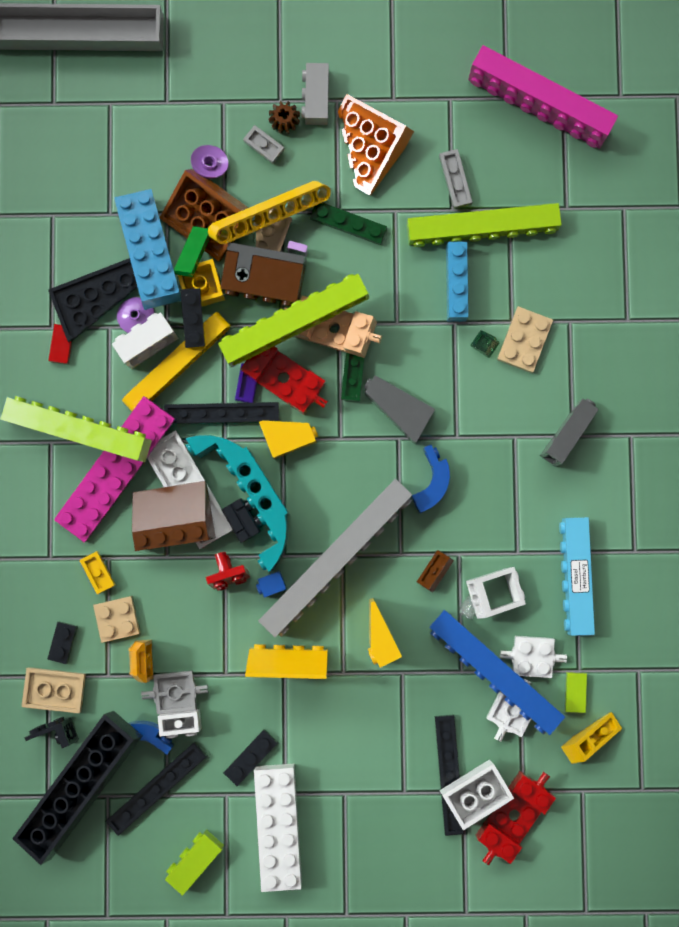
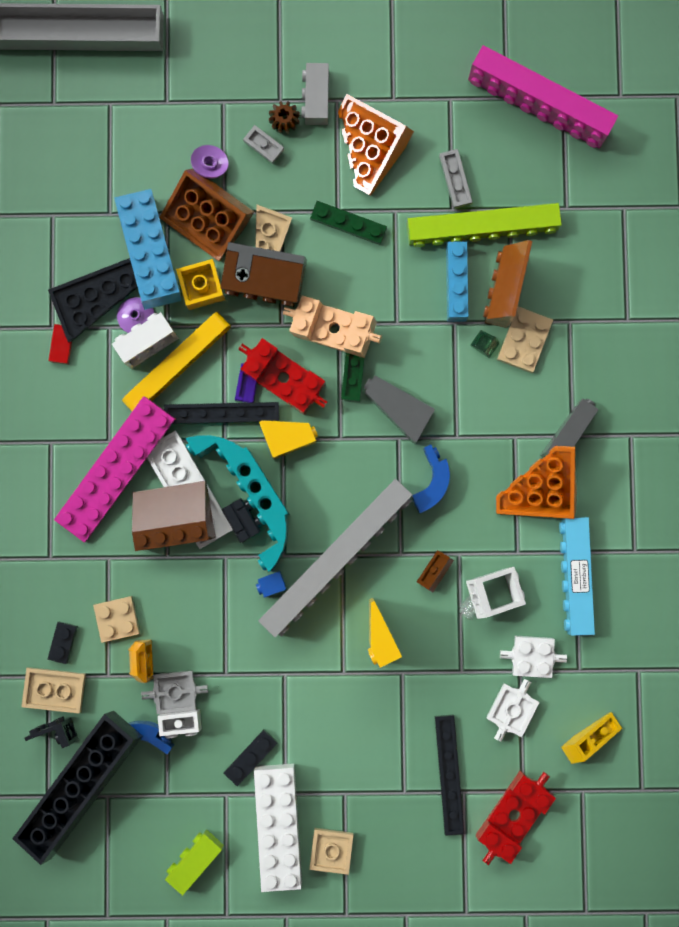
lime brick [1,396,152,462] -> none
yellow plate [79,551,115,594] -> none
black tile [105,741,207,836] -> none
green tile [174,226,210,277] -> none
black plate [180,288,205,348] -> none
red plate [206,552,251,591] -> none
yellow beam [208,181,331,244] -> none
lime brick [218,274,369,368] -> none
yellow slope [245,644,328,679] -> none
lavender tile [287,241,308,257] -> none
blue brick [429,610,565,735] -> none
white brick [439,760,514,830] -> none
lime tile [565,672,587,713] -> none
none -> tan plate [310,828,353,875]
none -> dark orange slope [483,240,532,328]
none -> orange slope [496,446,577,519]

